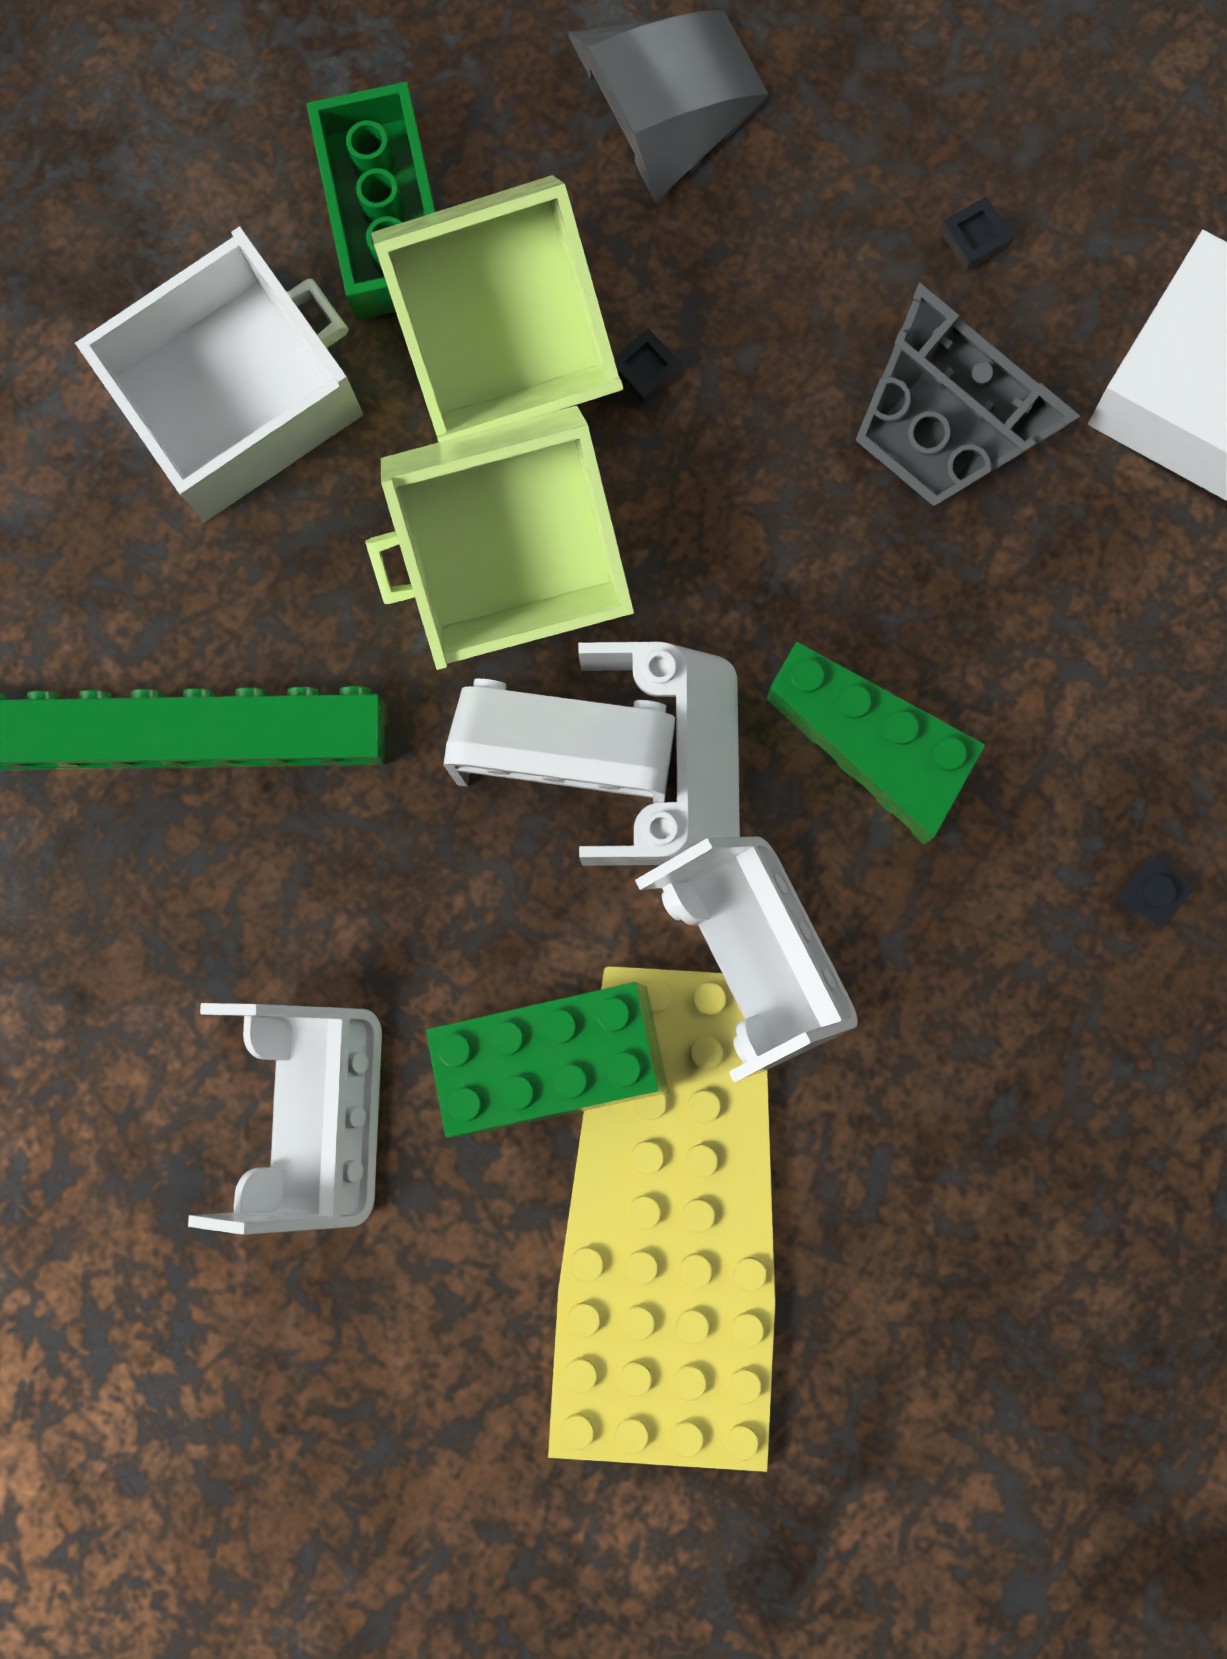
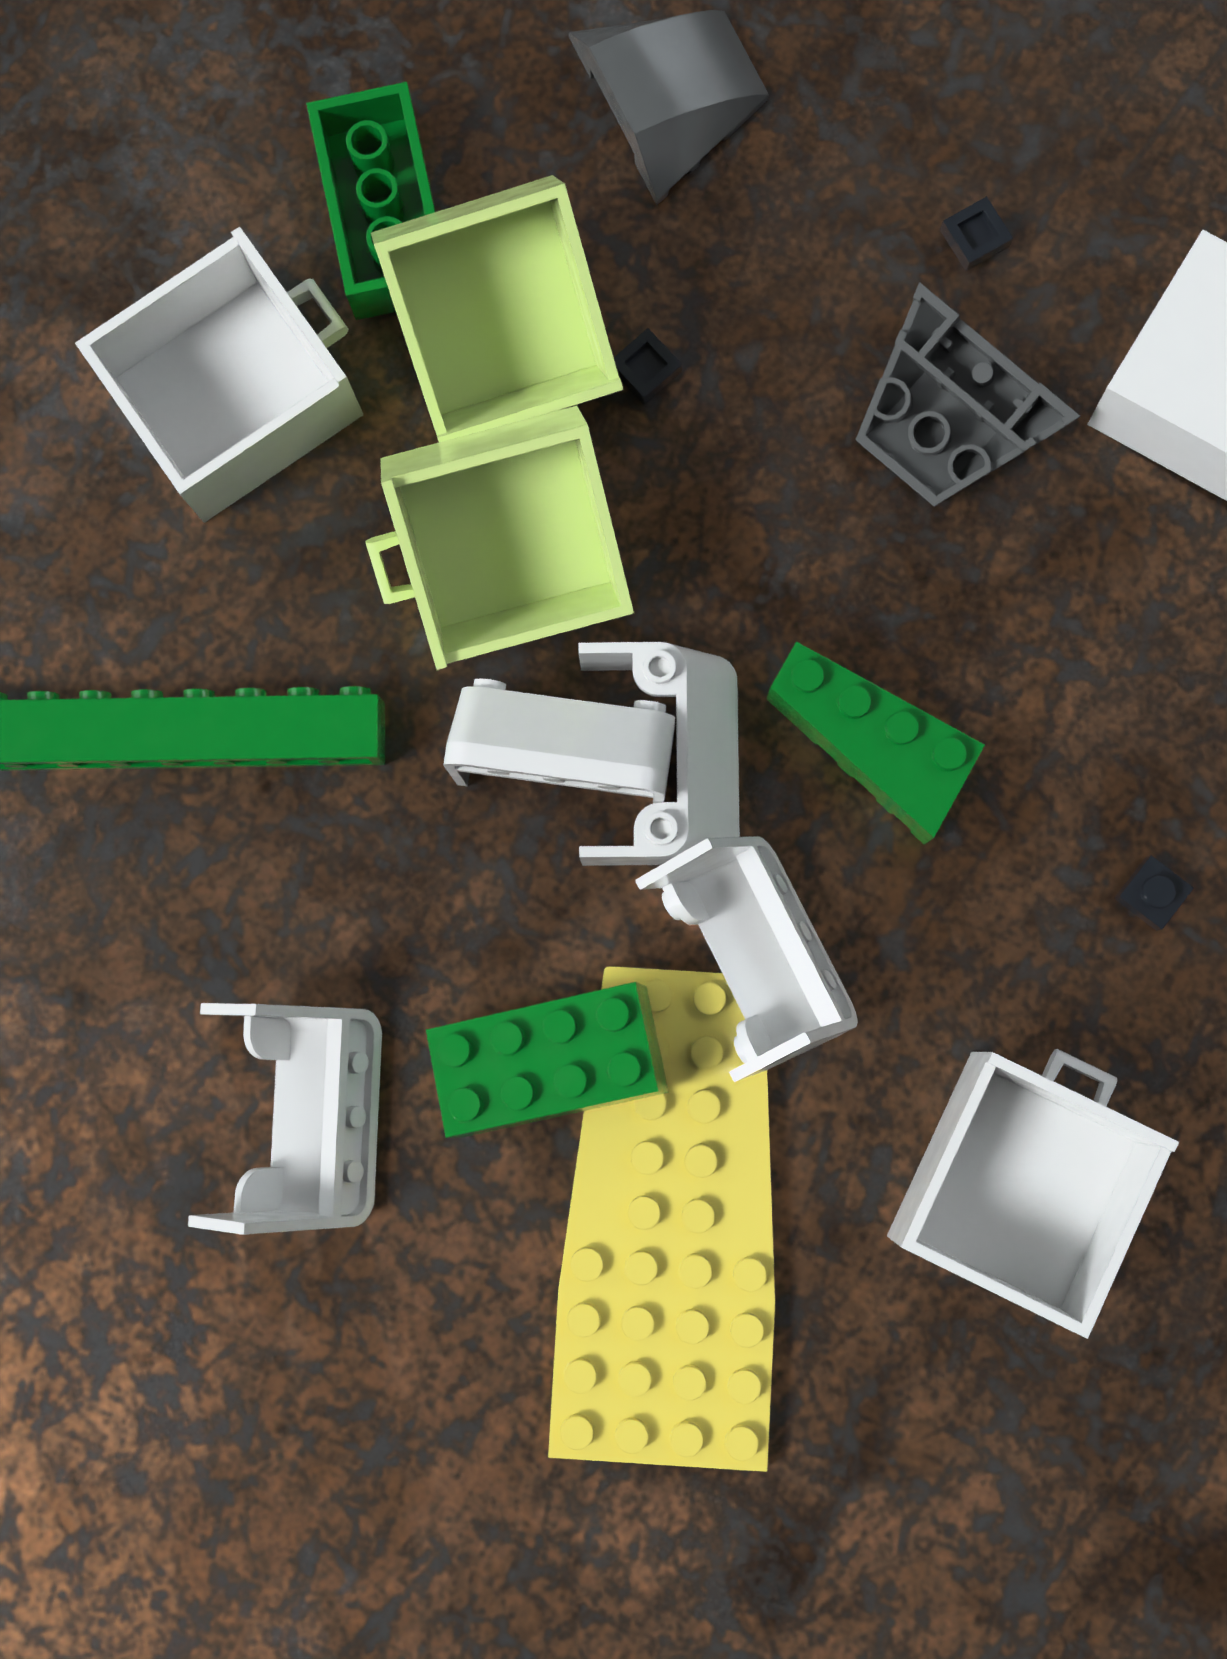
none -> white container [887,1049,1179,1339]

